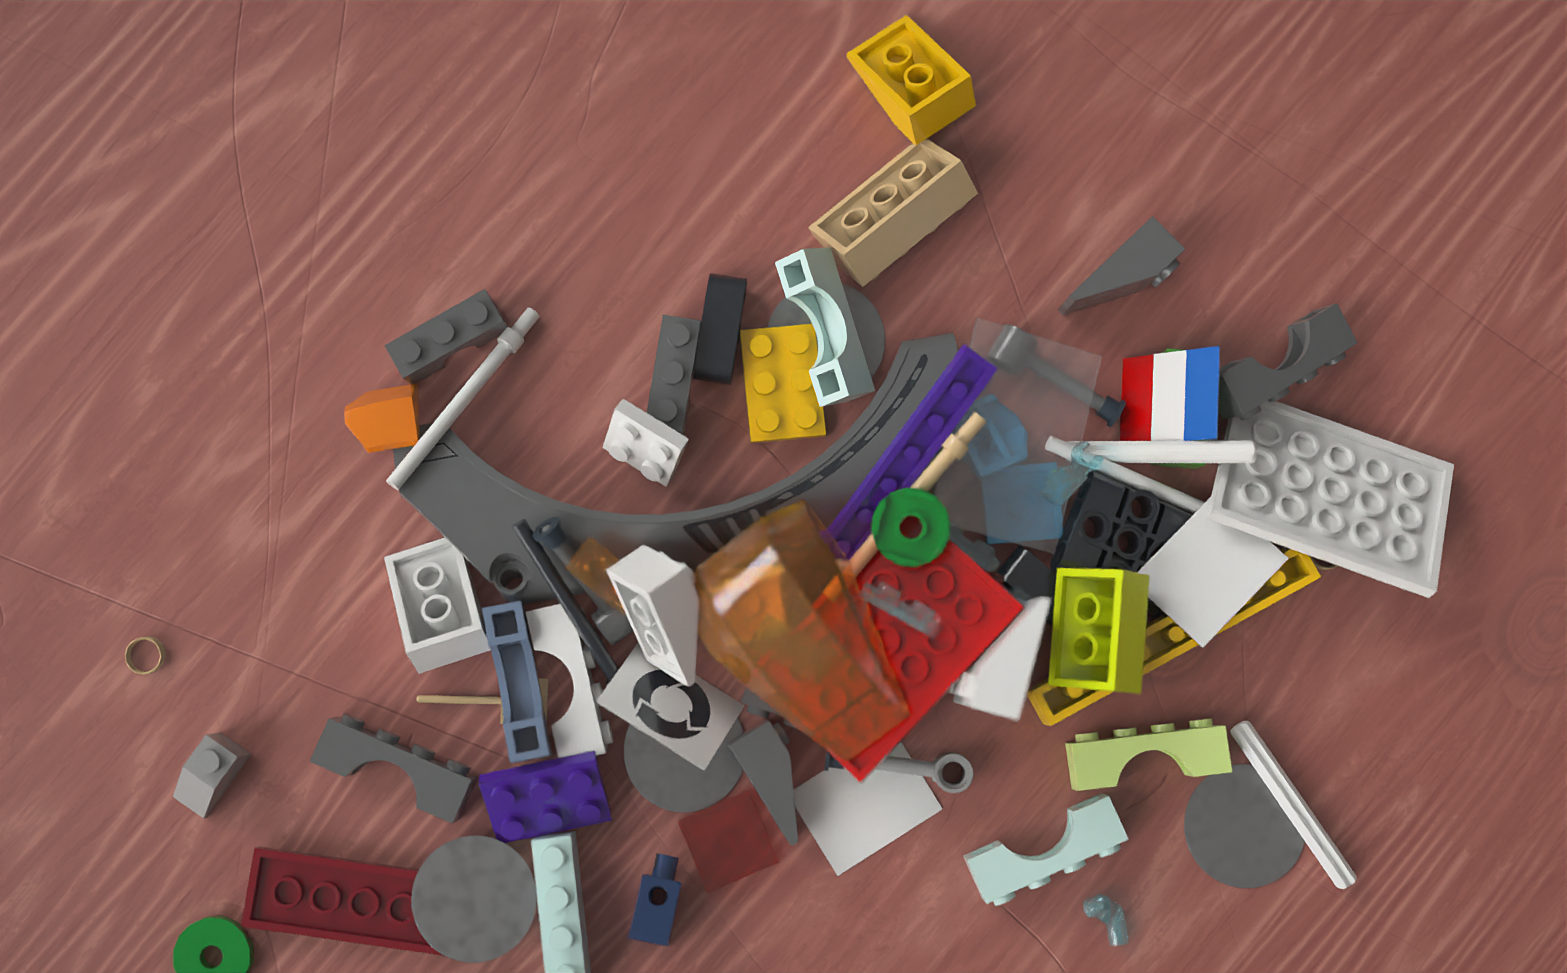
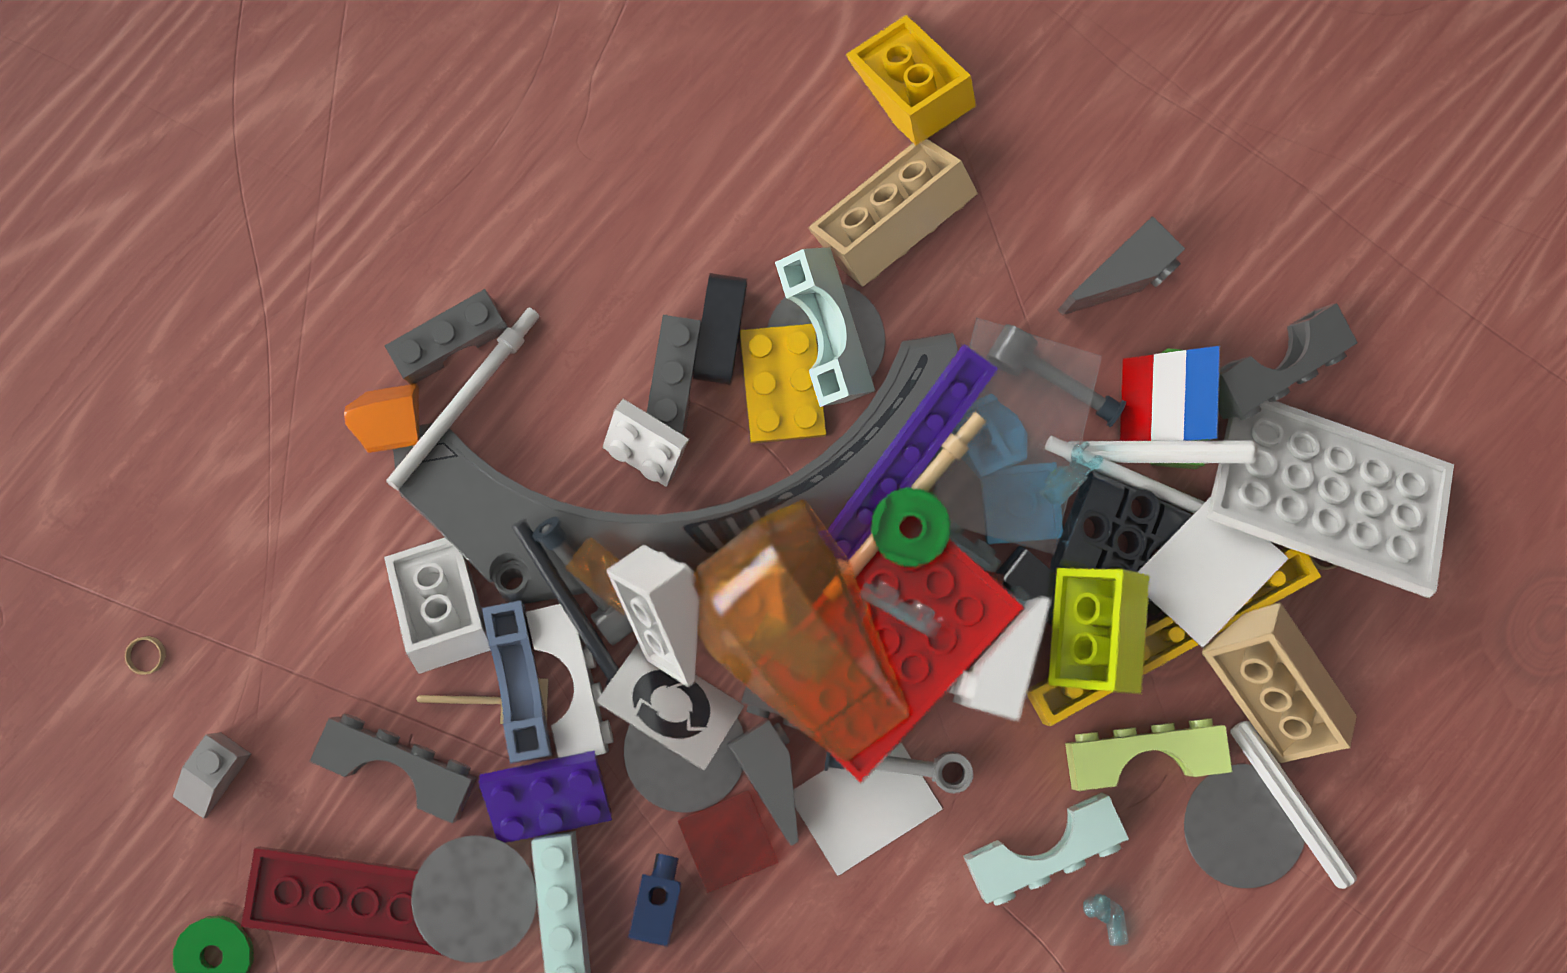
none -> tan slope [1202,603,1357,764]

